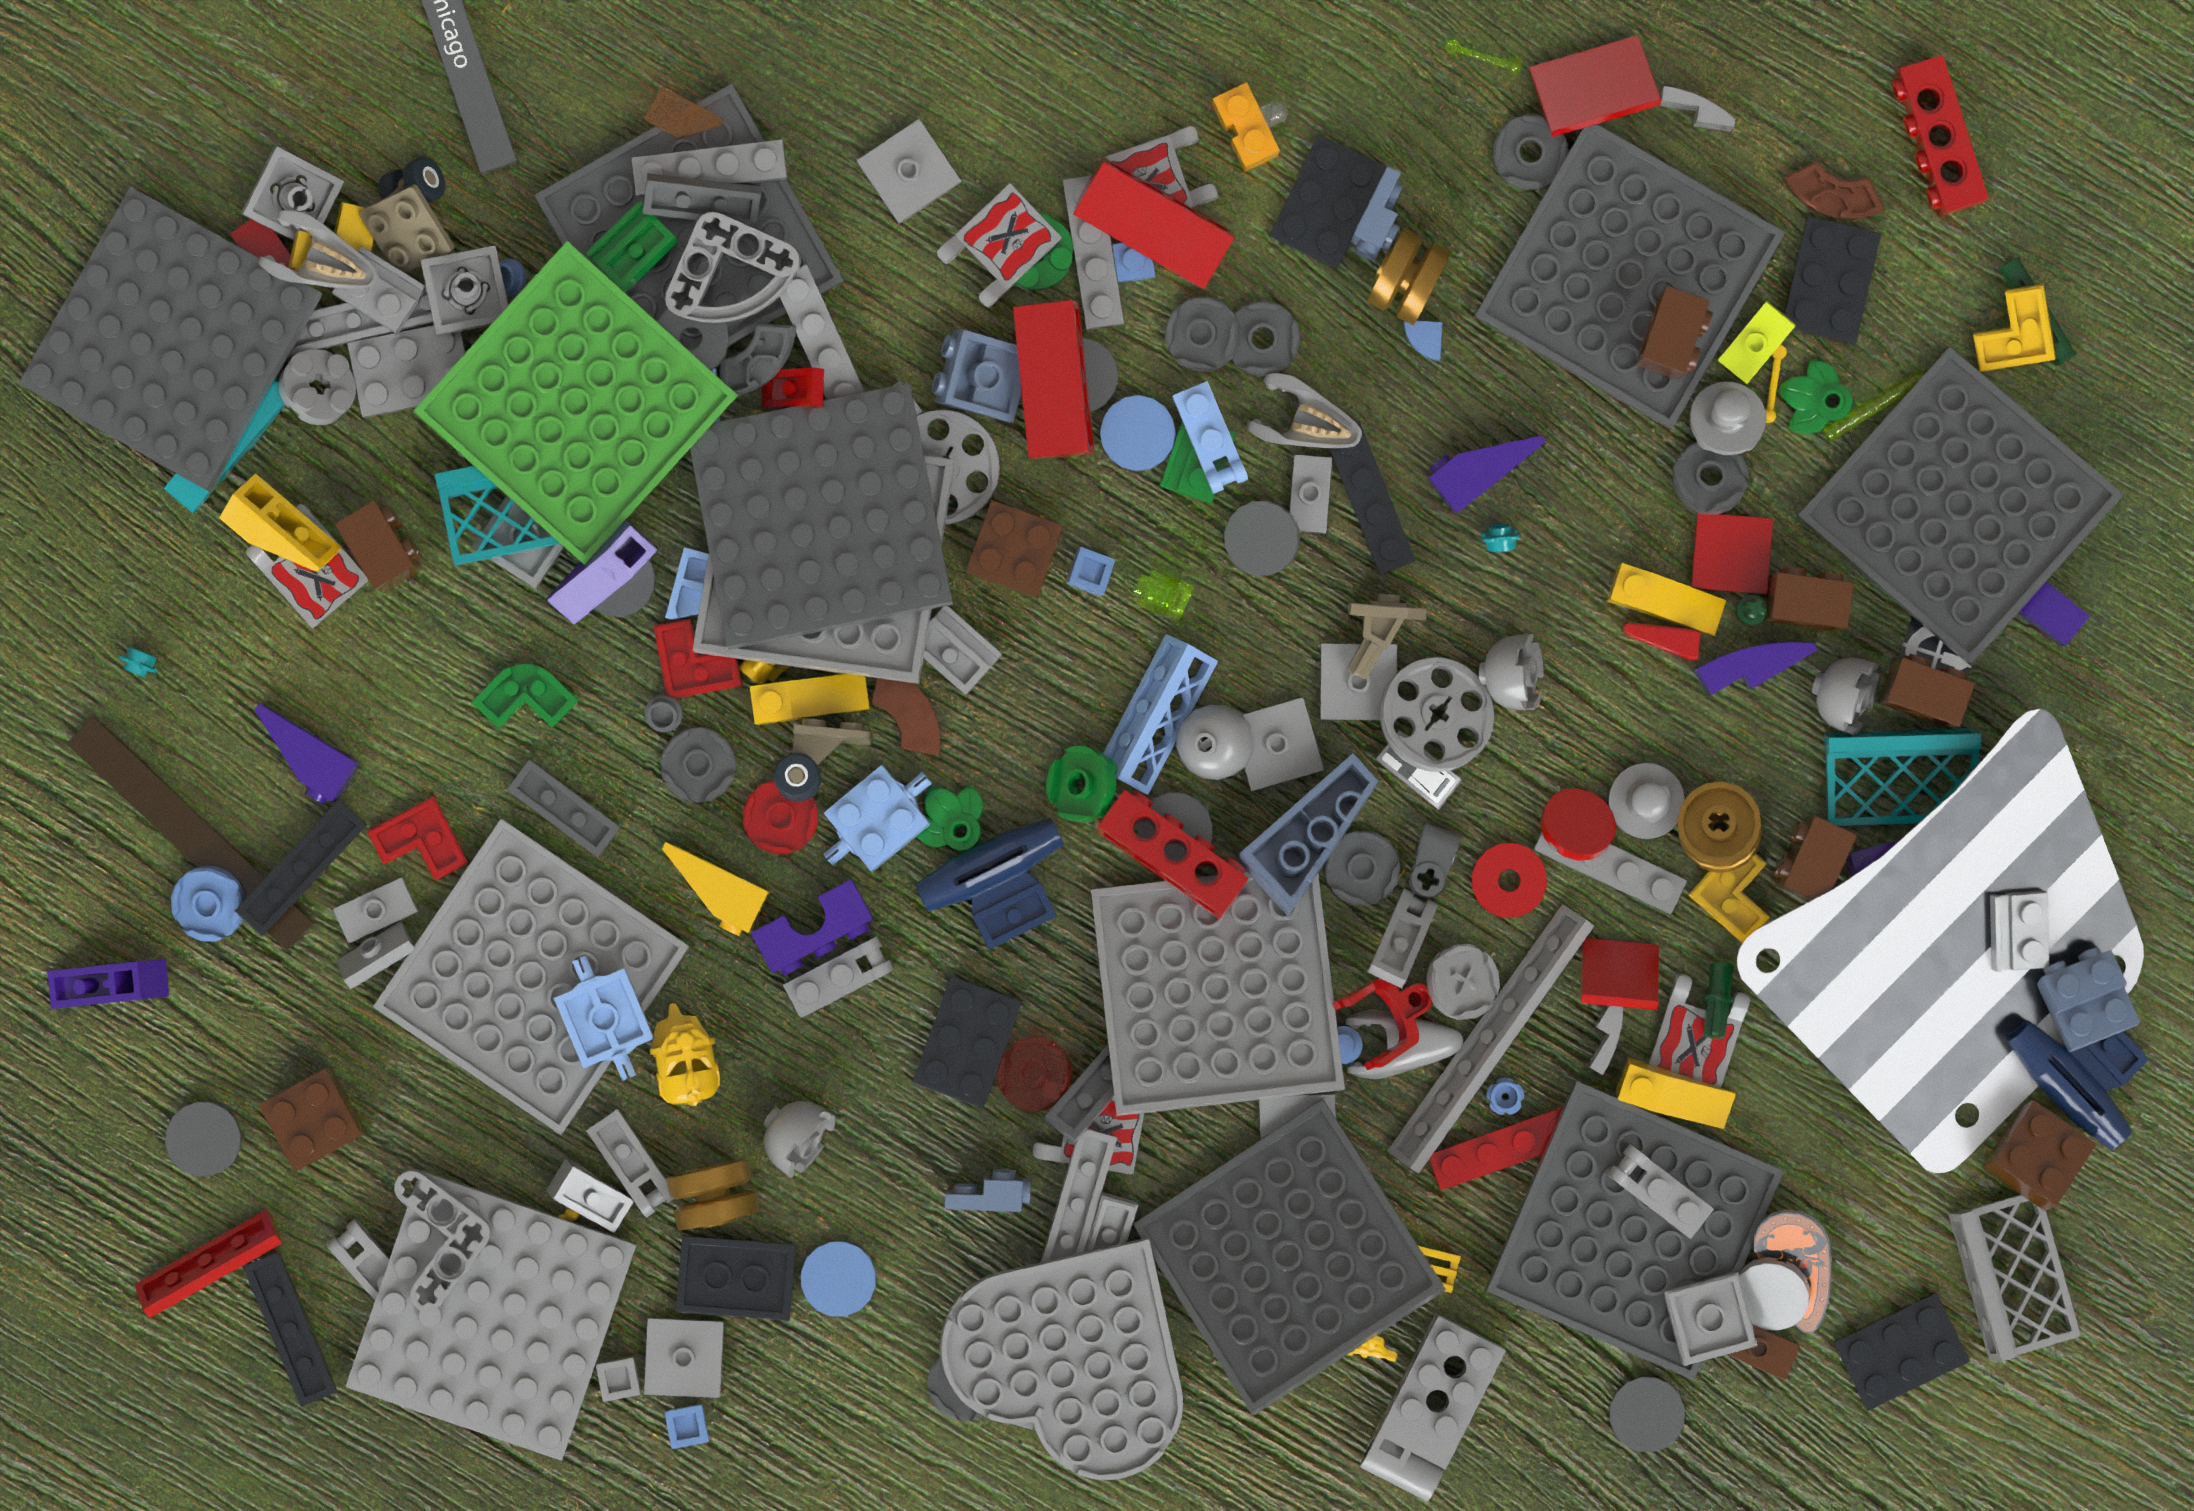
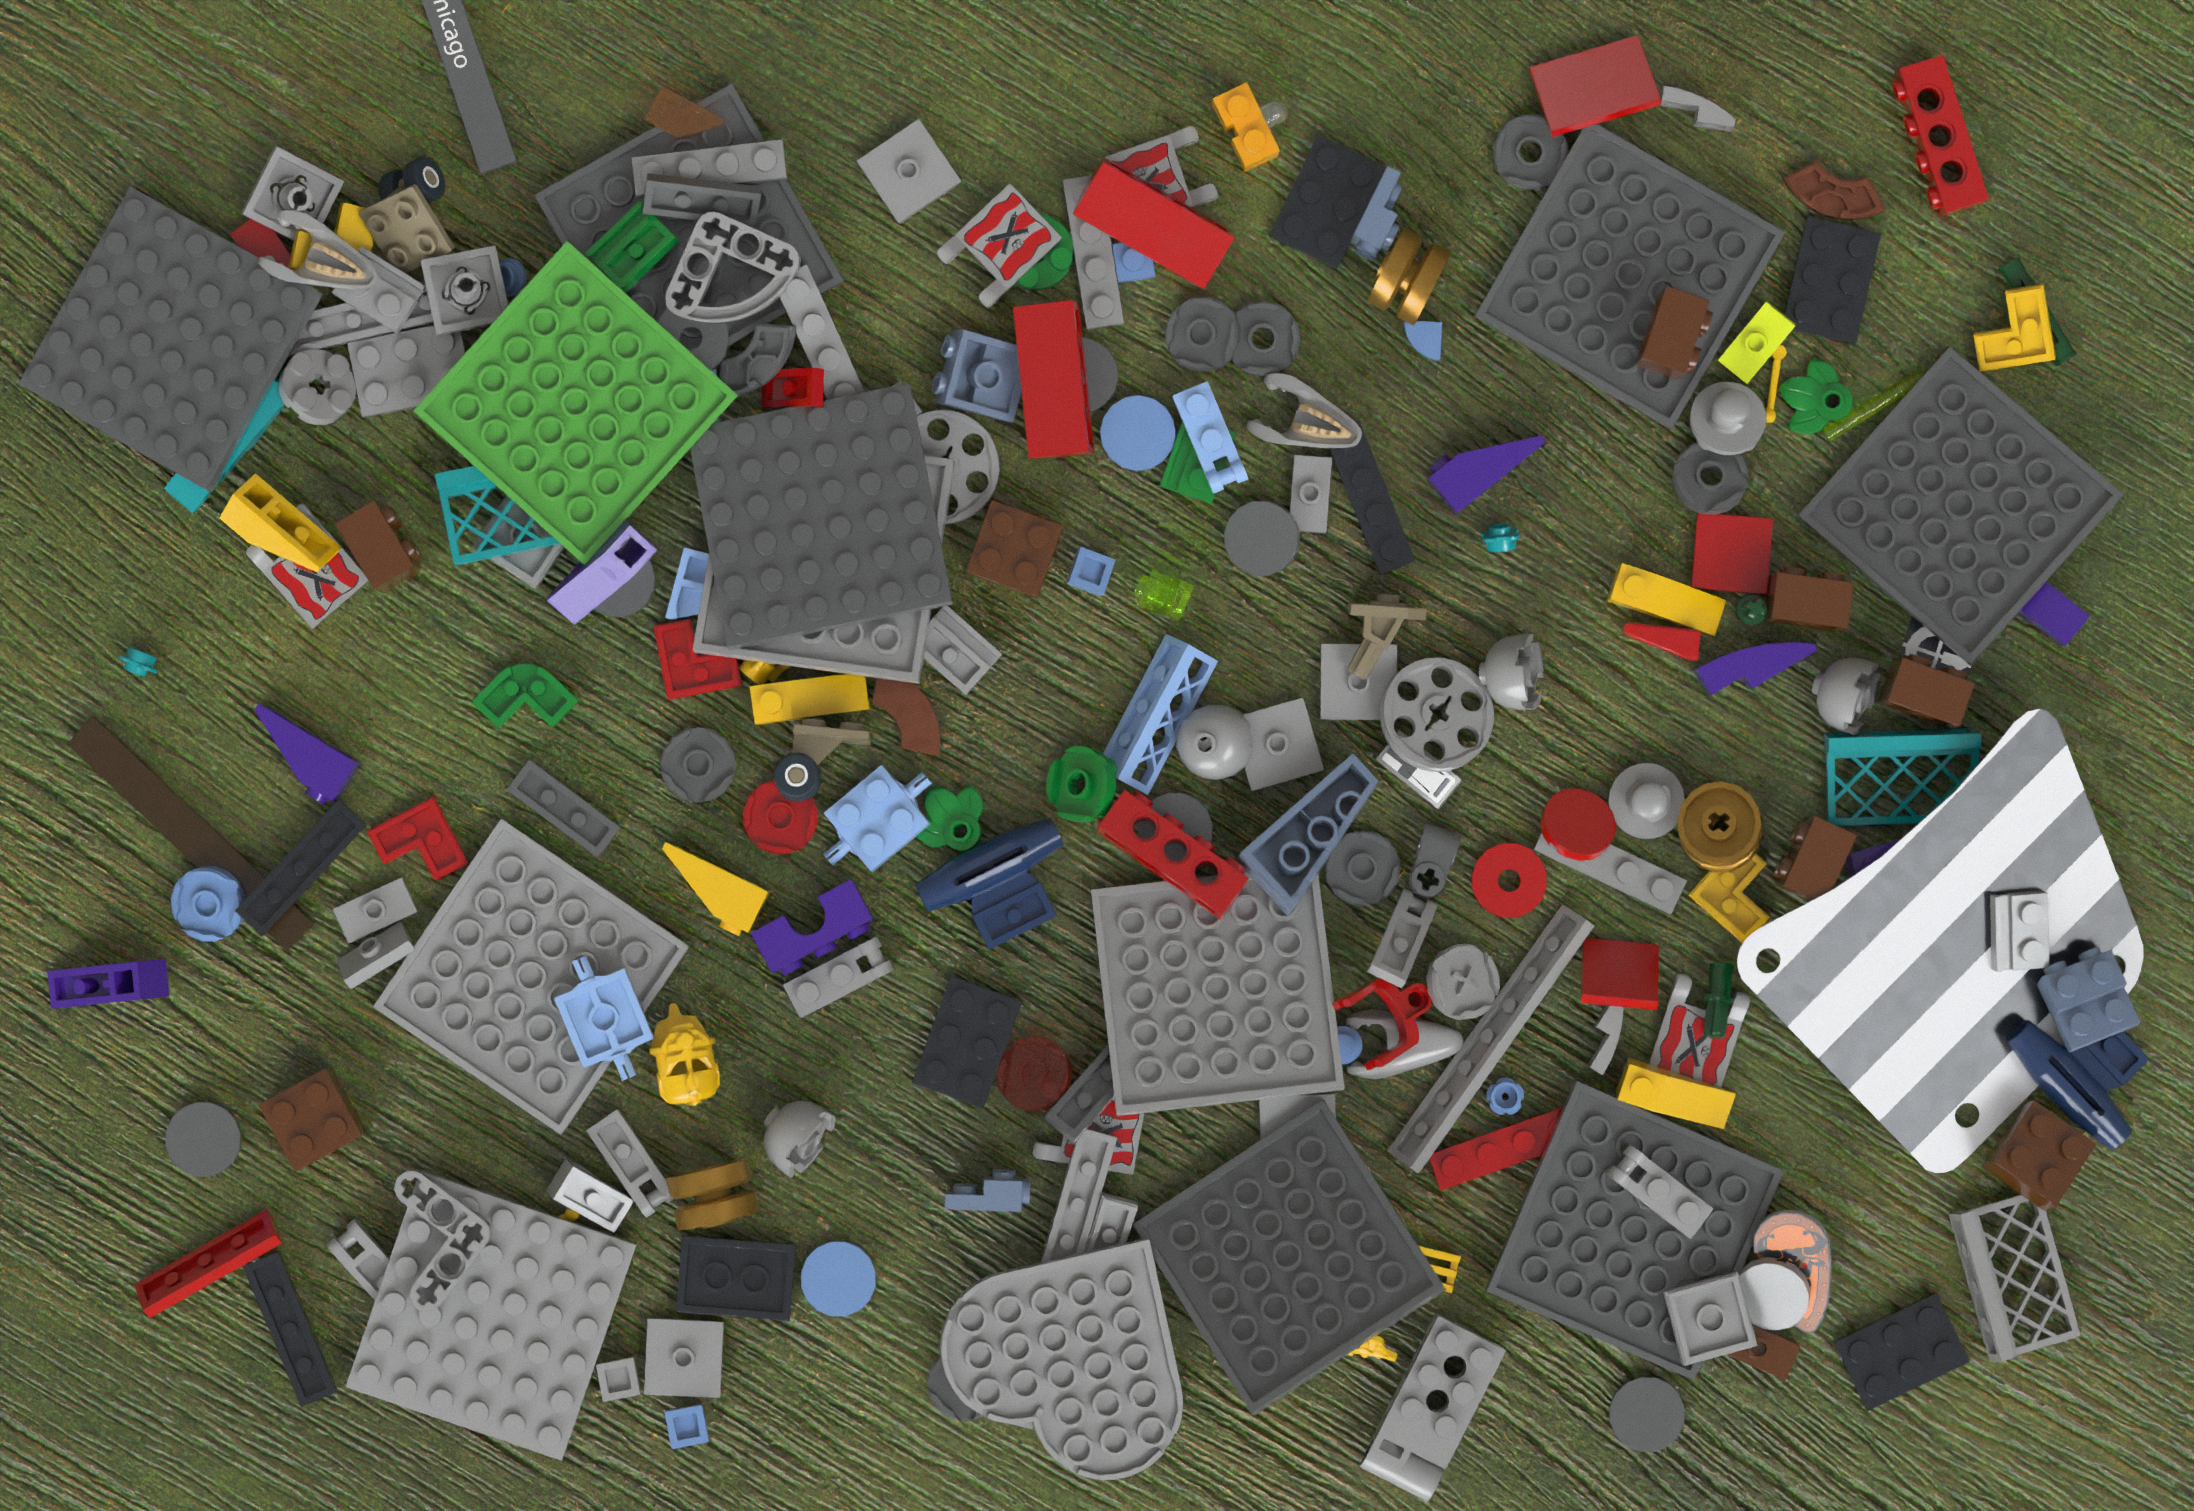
dark grey plate [644,694,683,732] -> none
clear neon green hinge [1445,39,1522,74] -> none

